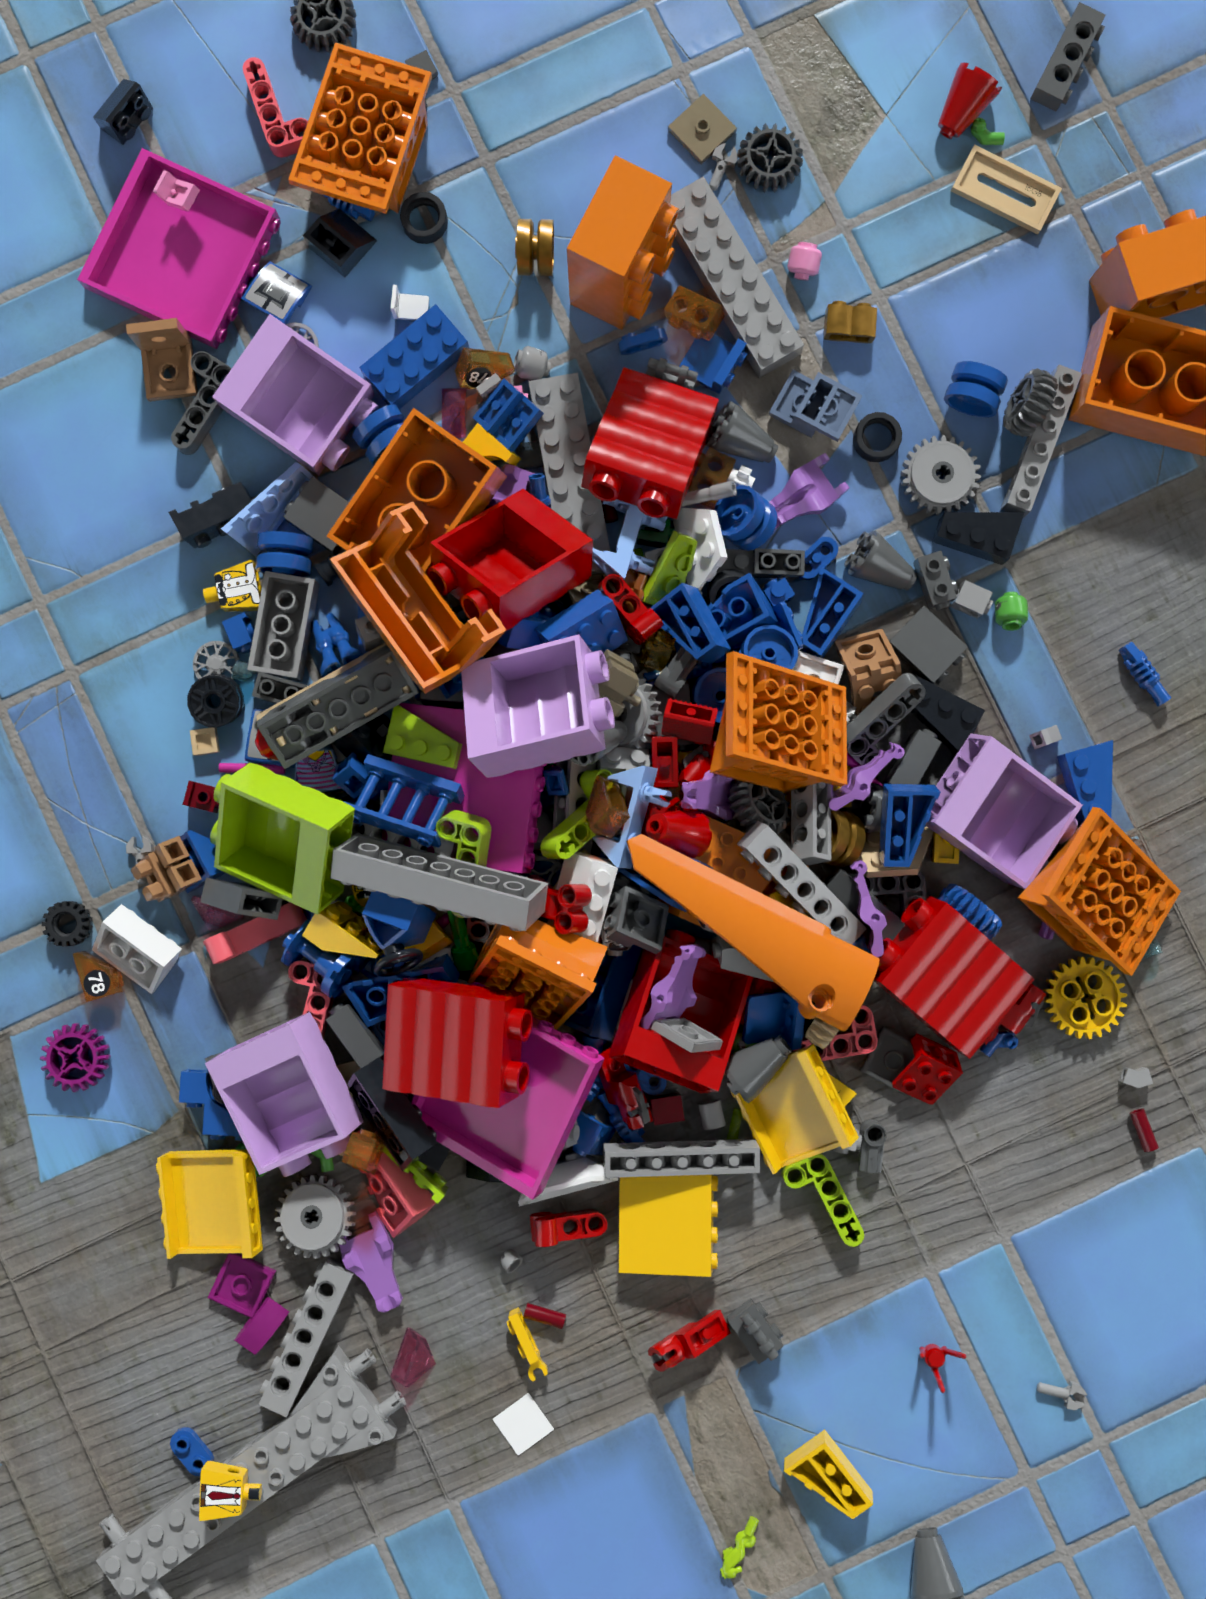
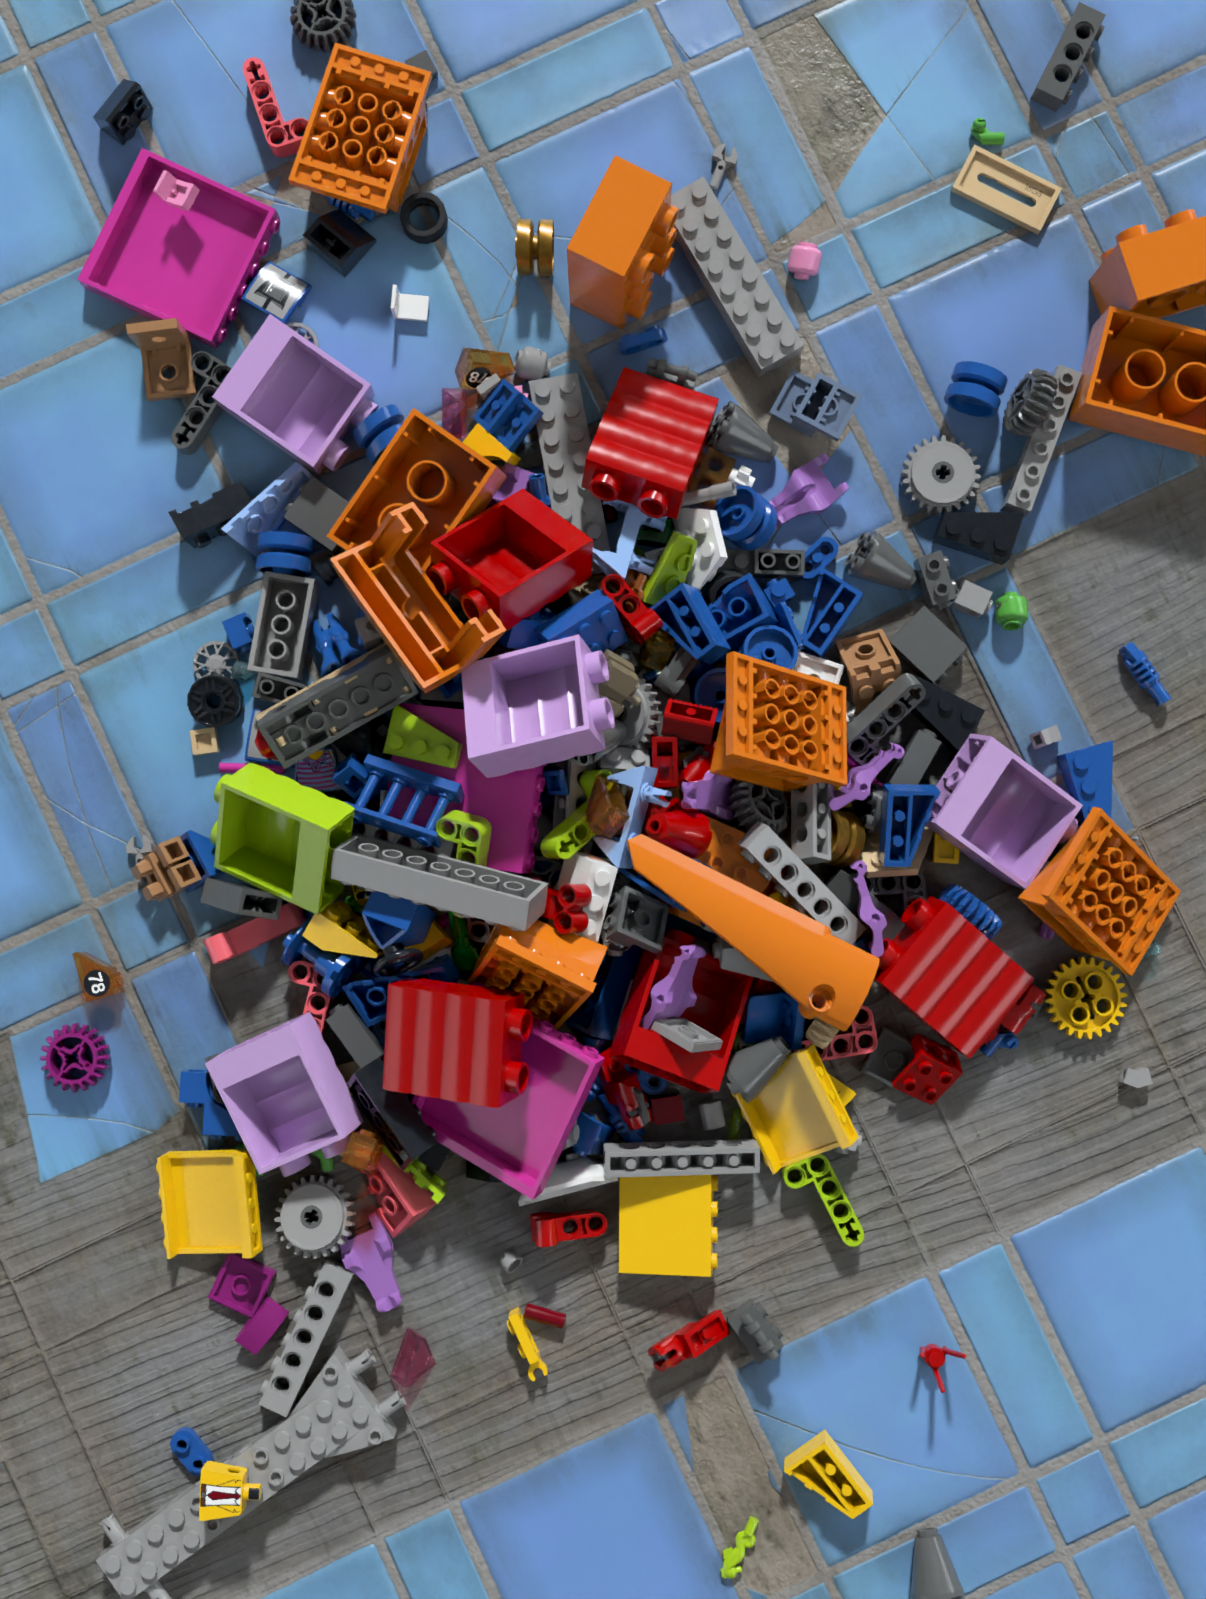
black tyre [42,901,93,947] -> none
white slope [92,904,182,994] -> none
dark red brick [182,781,219,813] -> none
clear pink slope [191,895,244,933] -> none
torso [203,560,262,612] -> none
blue brick [359,304,470,409] -> none
white sticker [493,1393,554,1455] -> none
clear orange brick [664,285,725,341] -> none
dark tan plate [668,94,737,164] -> none
blue bracket [679,329,748,394] -> none
dark grey gear [737,123,803,193] -> none
pearl gold brick [824,301,877,343] -> none
black tyre [853,412,902,462] -> none
dark grey piece [858,1119,887,1173] -> none
red cone [938,63,1002,139] -> none
light grey bar [1037,1381,1087,1410] -> none
dark red hinge [1129,1108,1159,1152] -> none

